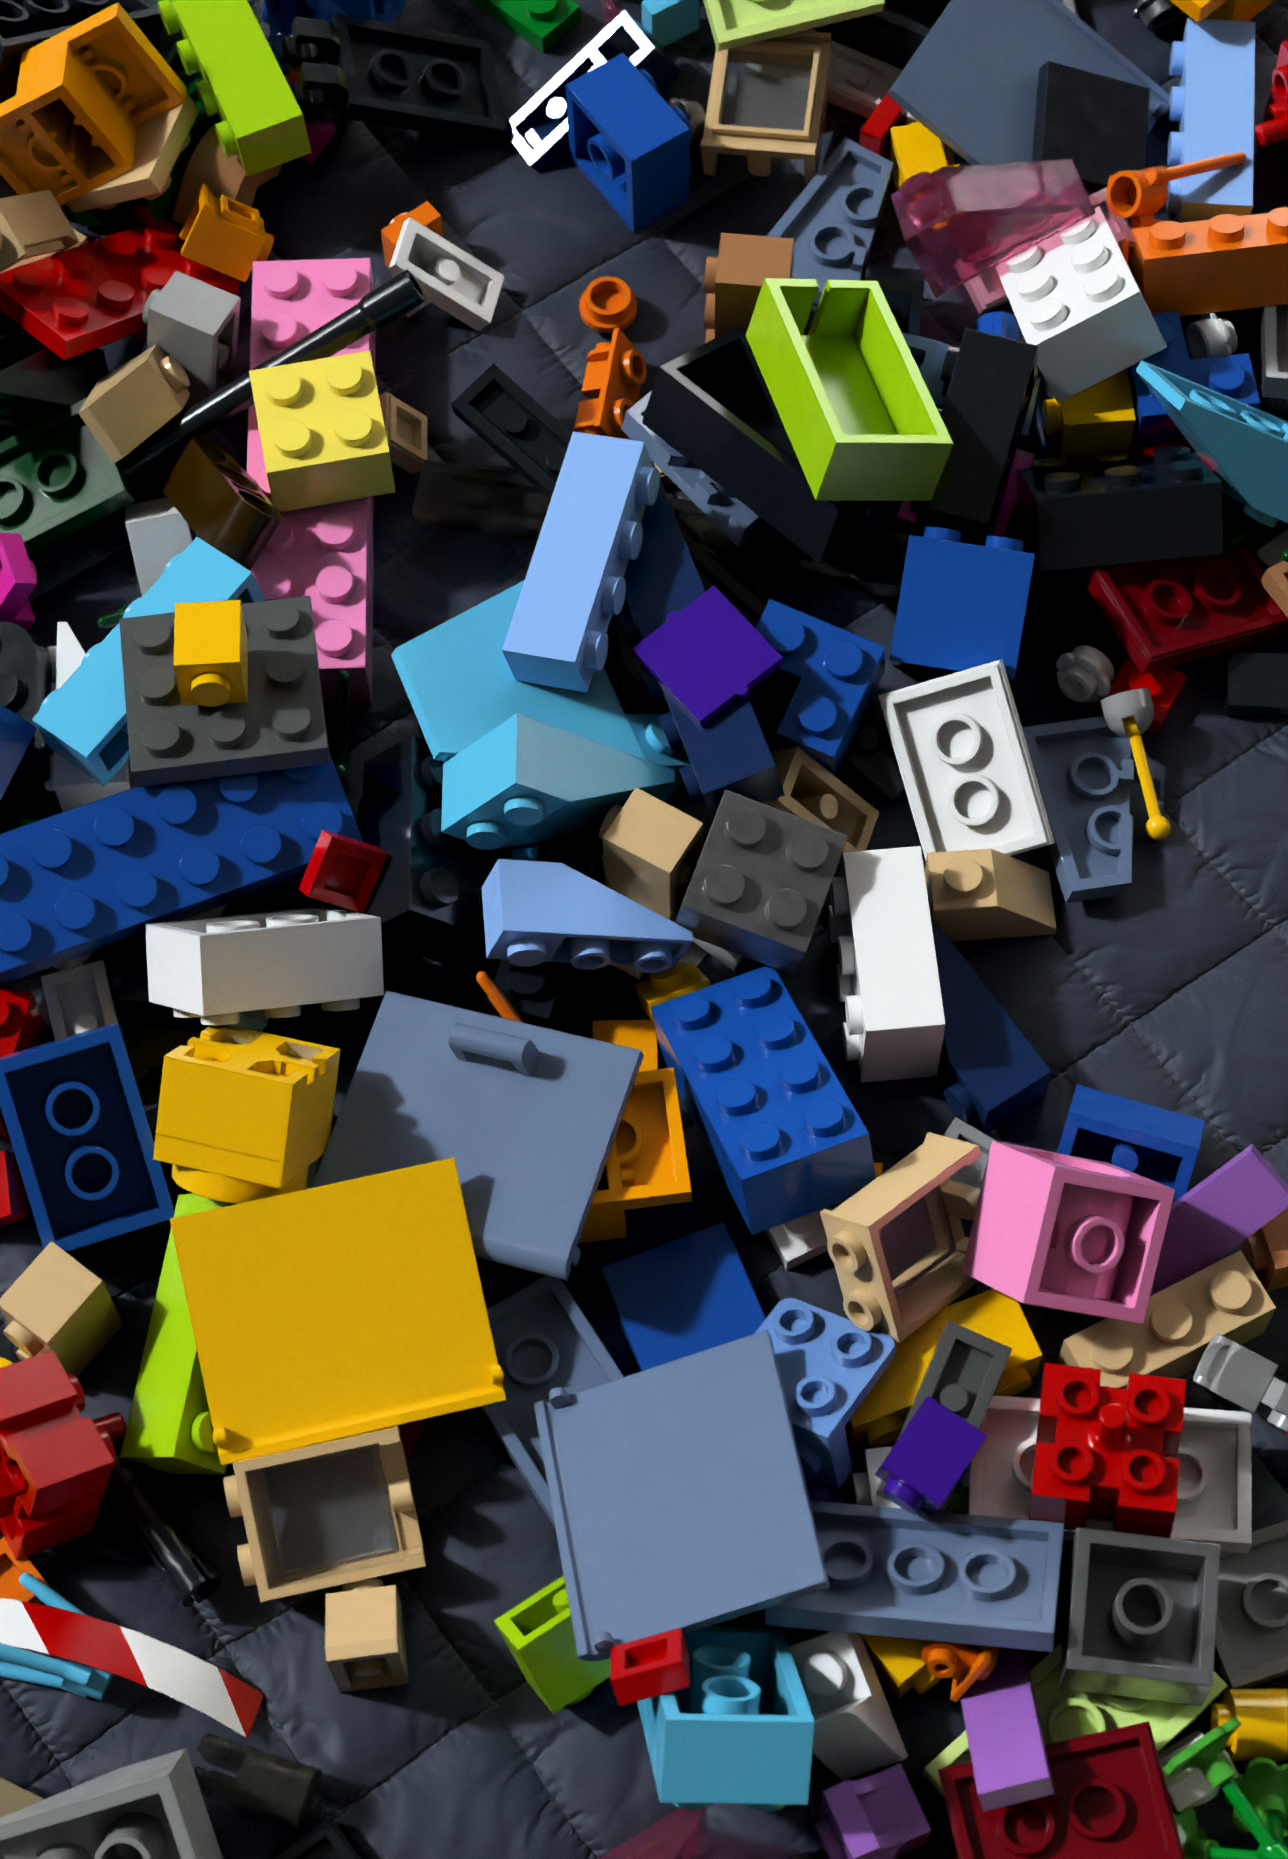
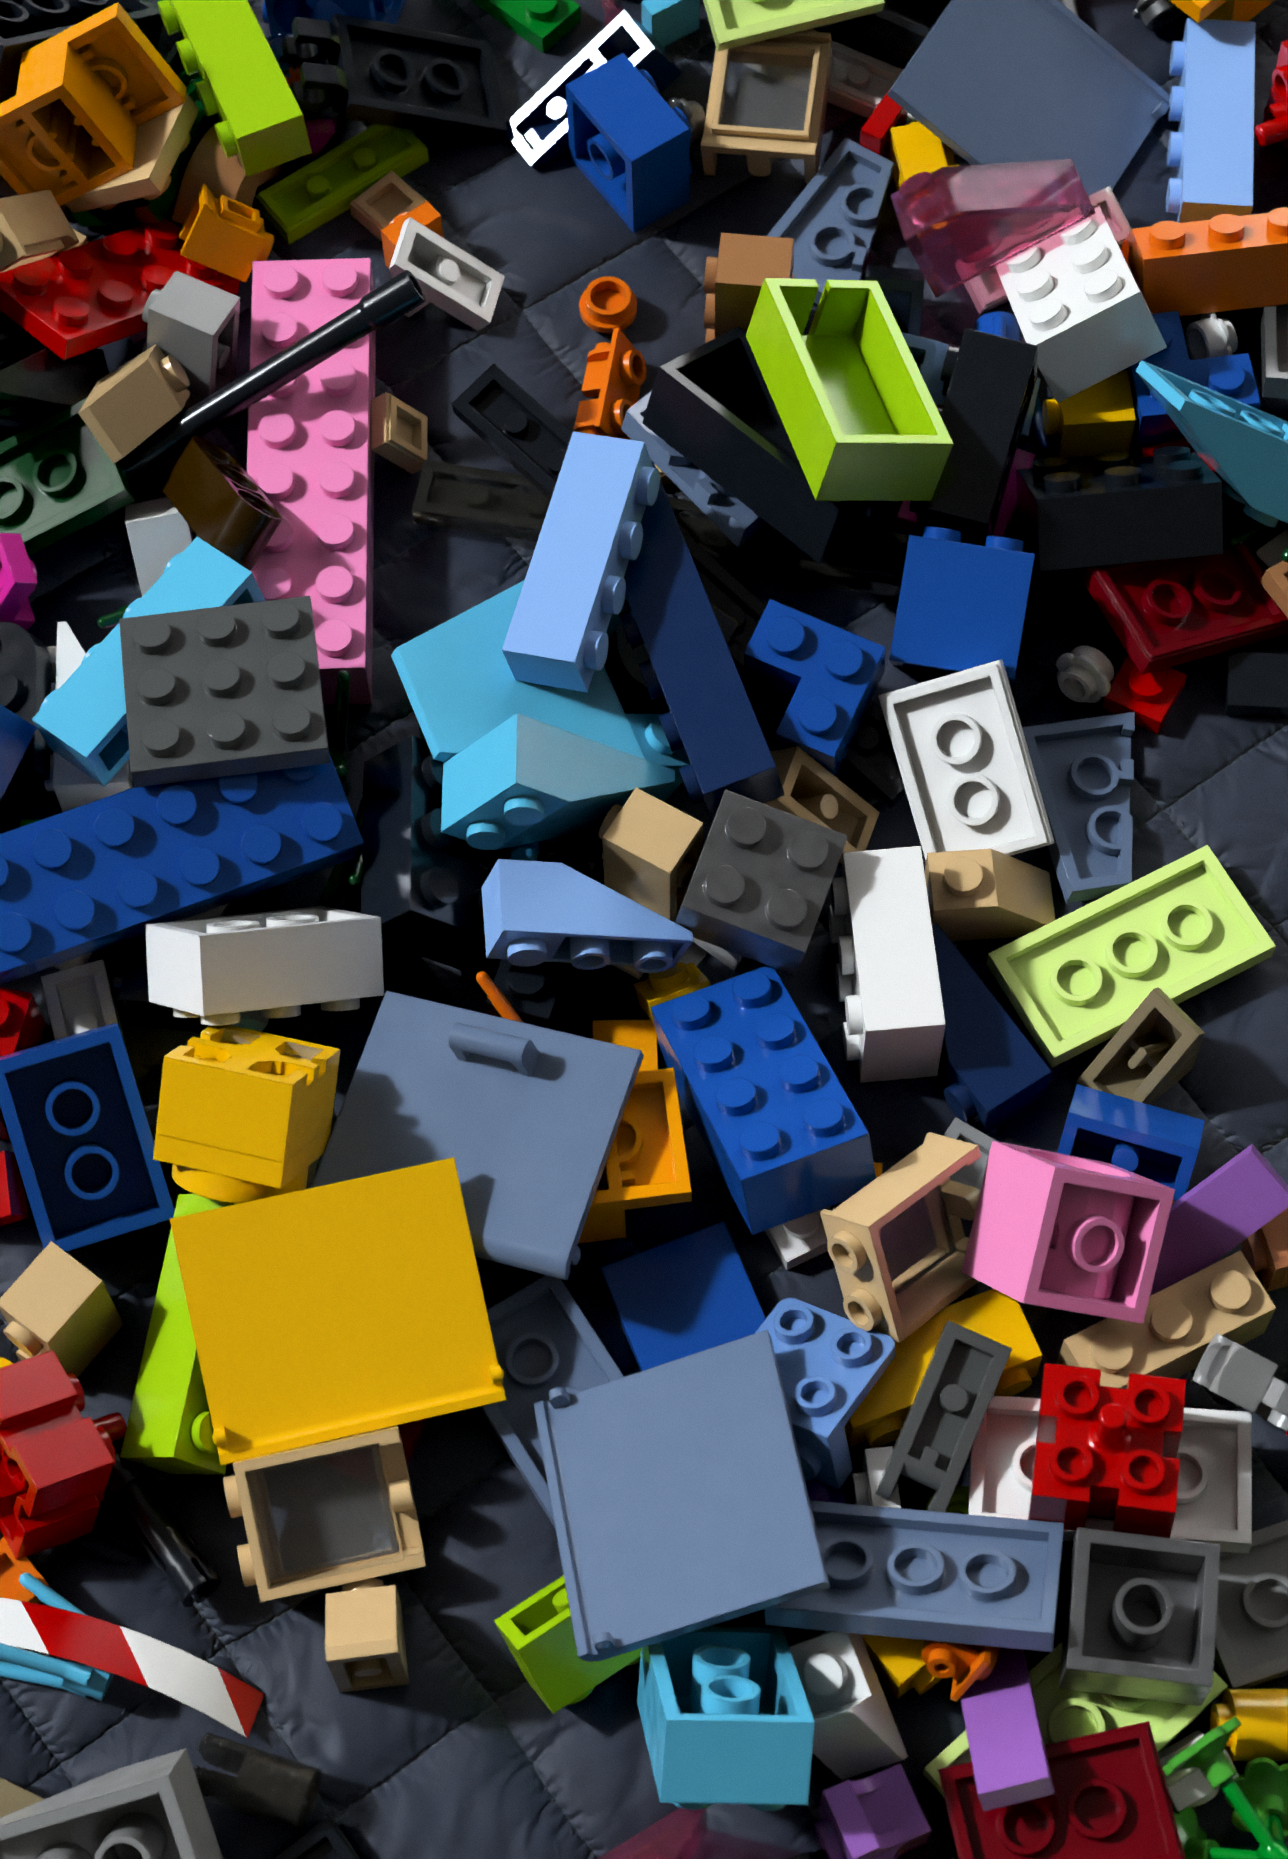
yellow brick [173,600,248,707] -> none
light yellow brick [249,350,396,512] -> none
red tile [298,829,388,914] -> none
red tile [610,1628,690,1706] -> none
dark purple piece [632,586,784,727] -> none
dark purple brick [875,1395,987,1515] -> none
black tile [1031,61,1150,192] -> none
hinge [1100,688,1171,840] -> none
orange plant [1106,152,1246,229] -> none
none -> lime tile [255,124,429,245]
none -> tan tile [350,171,427,242]
none -> yellowish green plate [986,845,1276,1068]
none -> dark tan slope [1077,987,1205,1105]

